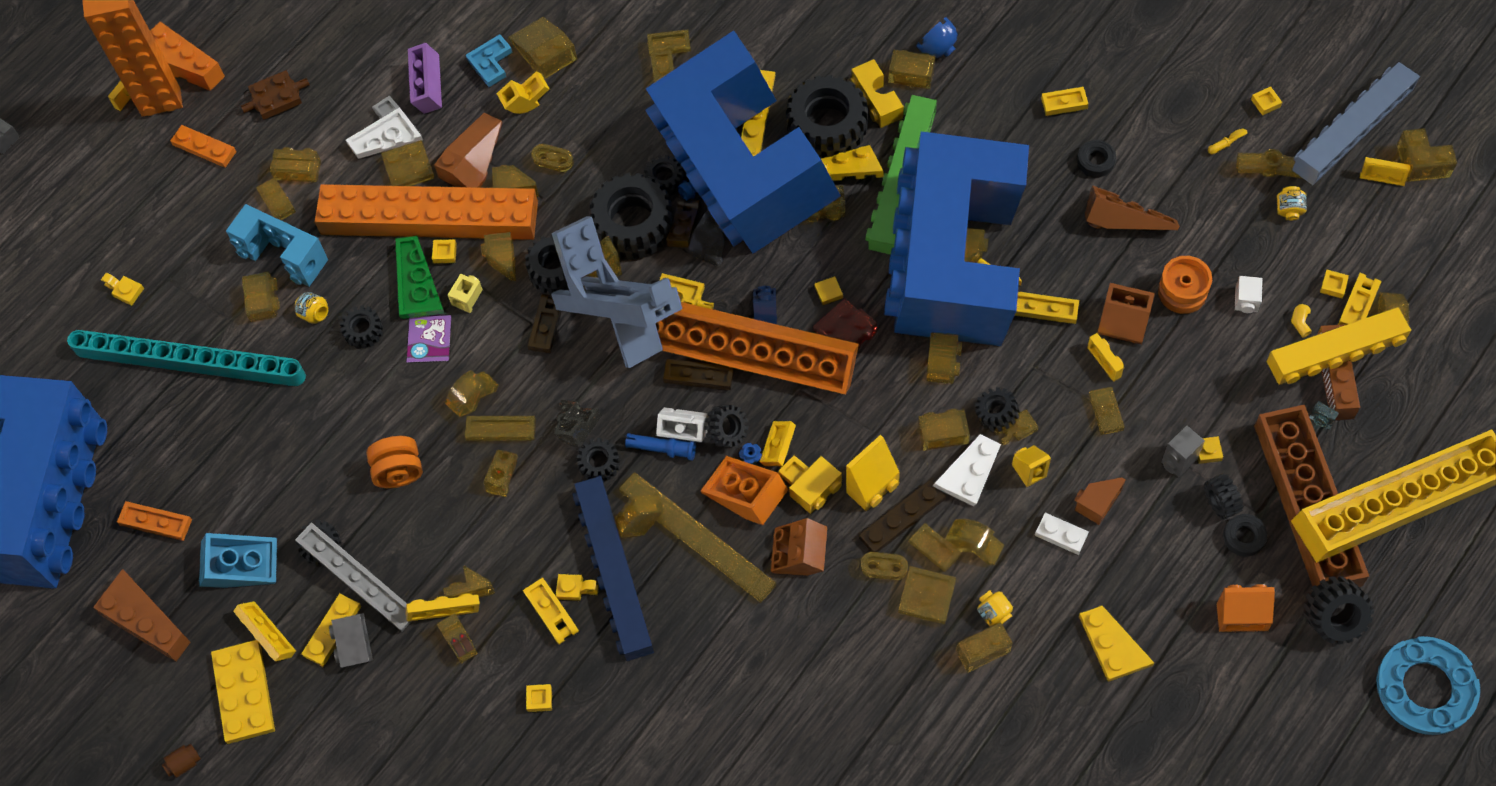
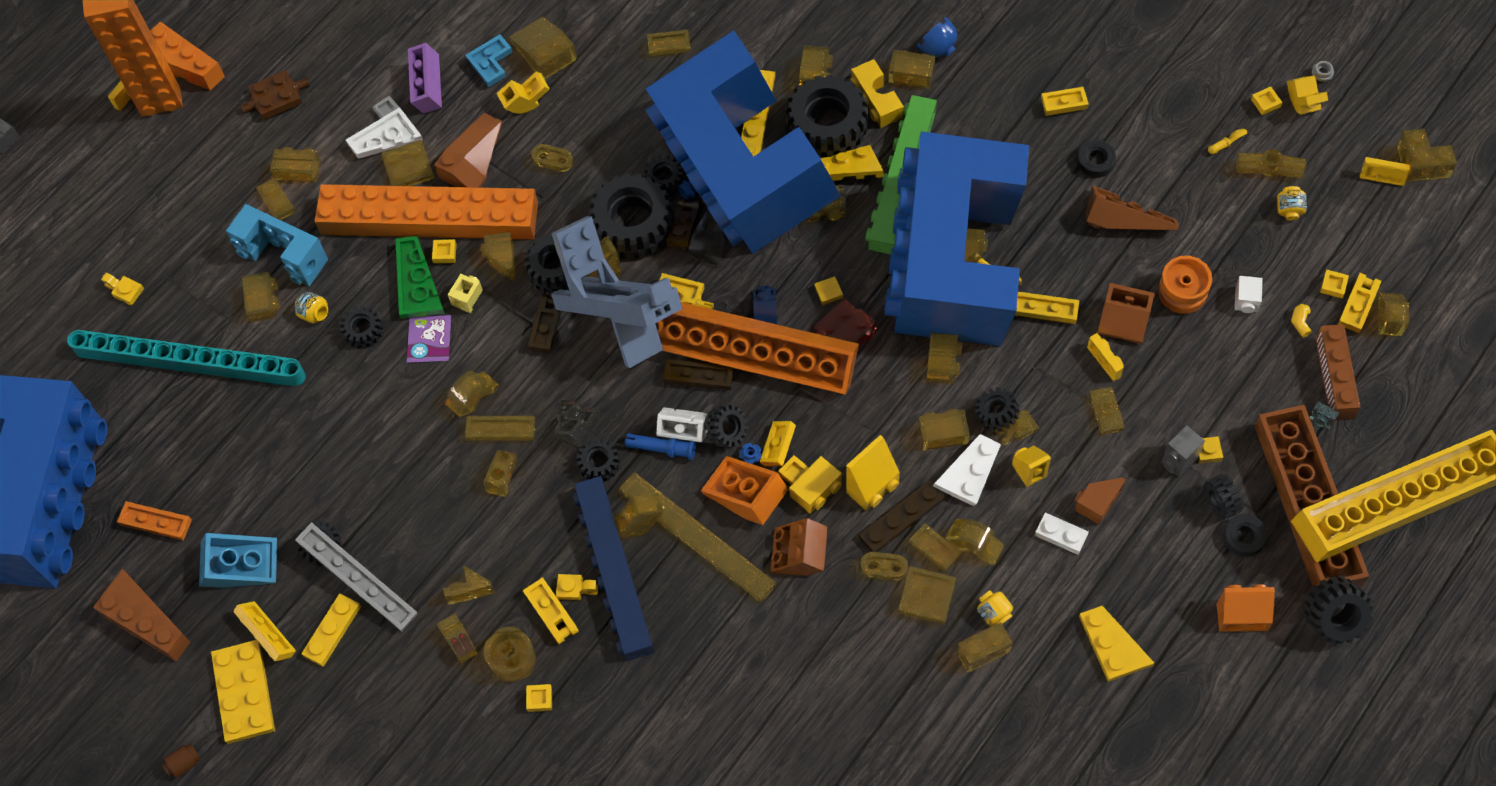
orange plate [170,125,237,168] -> none
flat silver brick [329,613,373,667] -> none
orange wheel [366,436,423,488] -> none
yellow plate [406,593,480,621] -> none
clear yellow slope [492,165,539,197] -> none
clear yellow plate [651,50,674,83] -> none
yellow brick [1266,307,1411,385] -> none
sand blue brick [1292,62,1420,185] -> none
dark azure plate [1377,636,1480,735] -> none
none -> clear yellow brick [484,627,536,682]
none -> clear yellow brick [799,45,833,86]
none -> yellow brick [1287,75,1328,114]
none -> light grey plate [1312,61,1334,82]

